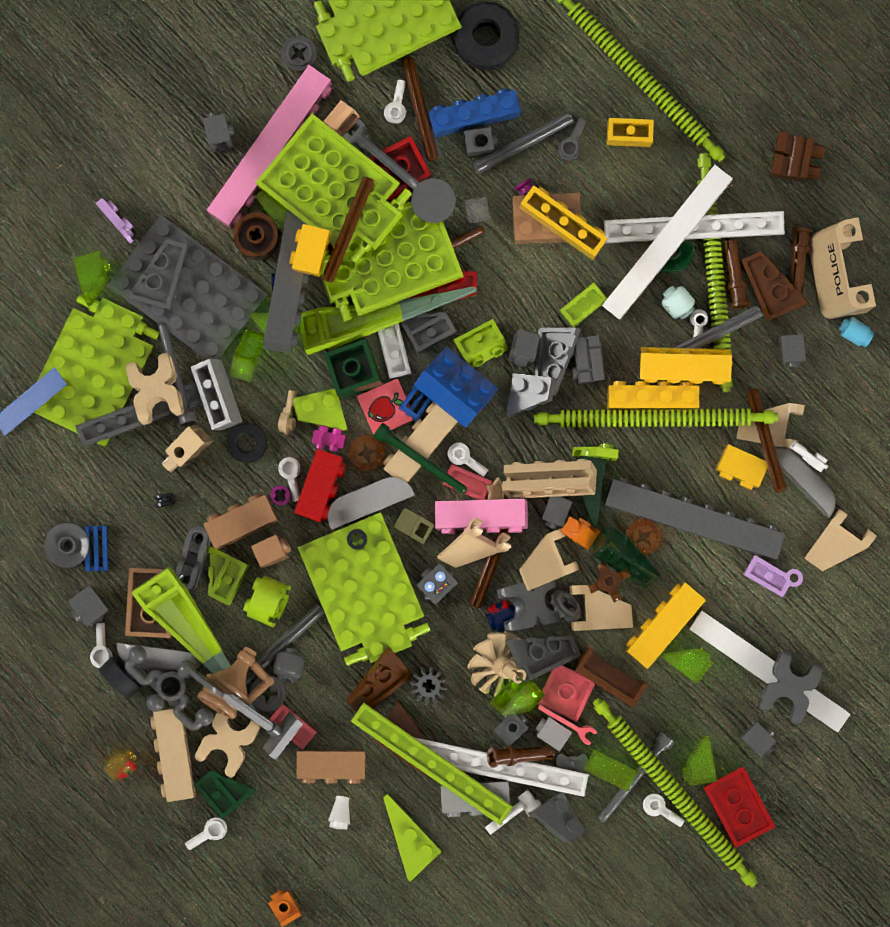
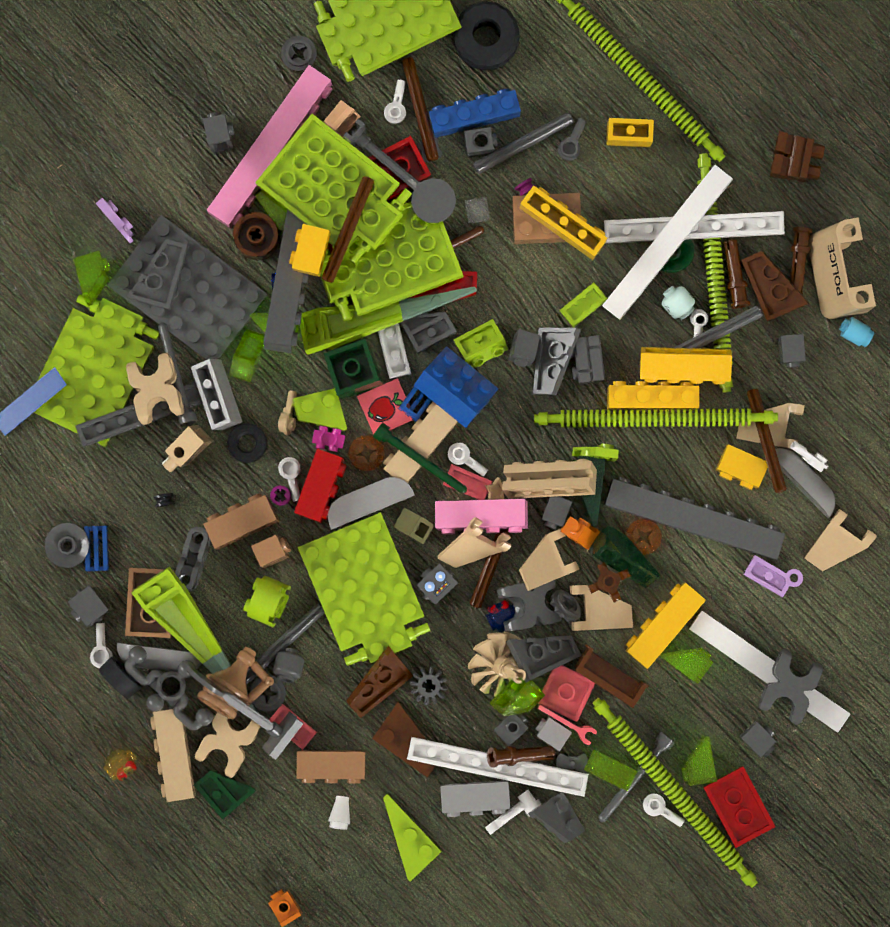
white plate [185,817,227,850] -> none
lime wing [208,546,250,606] -> none
black bush [347,529,367,550] -> none
lime tile [351,703,513,826] -> none
wing [506,373,556,417] -> none

